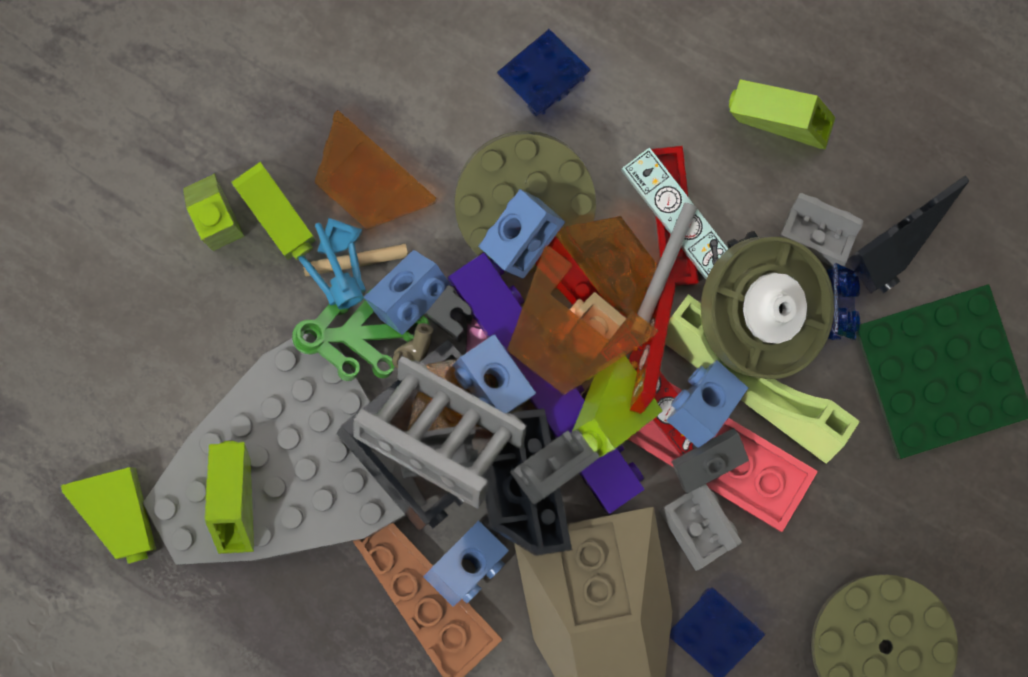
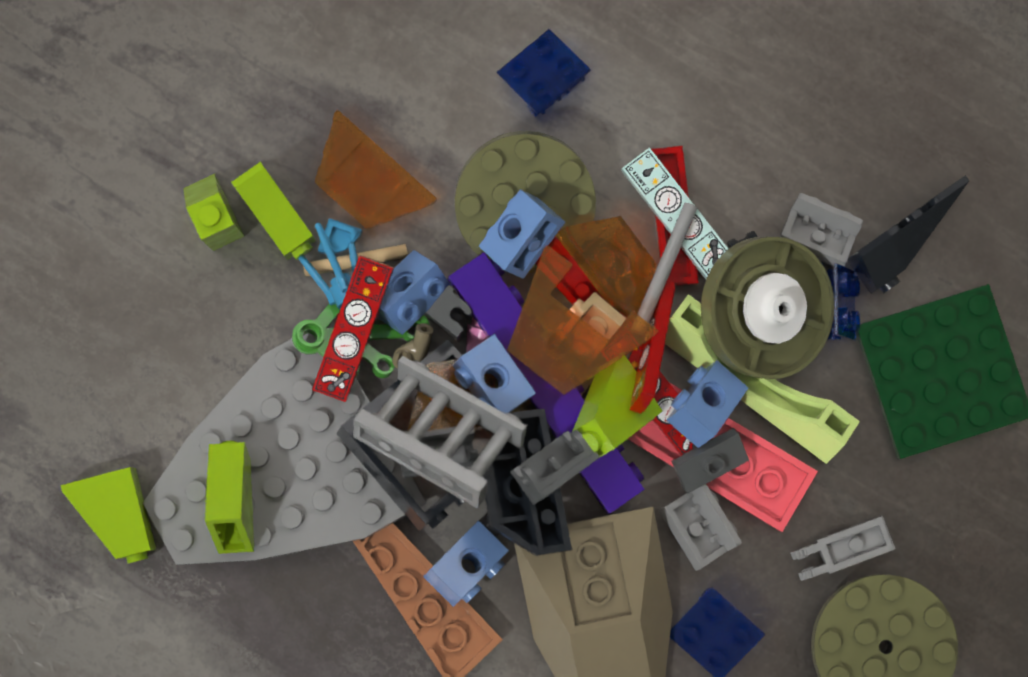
lime slope [729,79,836,150] -> none
none -> tile [312,255,395,402]
none -> light grey hinge [790,516,895,581]

